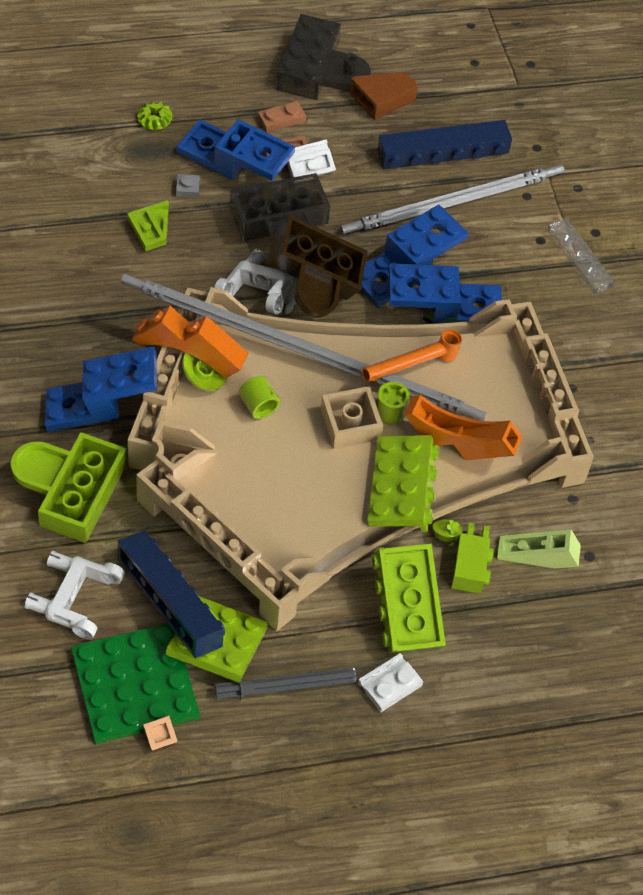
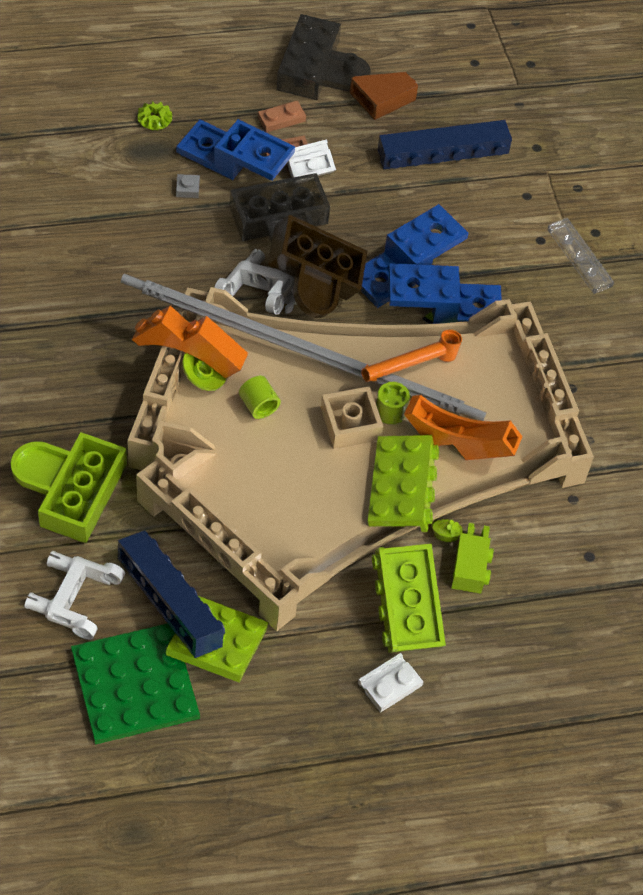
blue bracket [45,346,157,432] -> none
lime wing [127,200,169,252] -> none
light nougat plate [144,716,178,751] -> none
dark grey axle [215,667,357,699] -> none
light grey axle [340,164,564,234] -> none
yellowish green slope [497,529,581,569] -> none

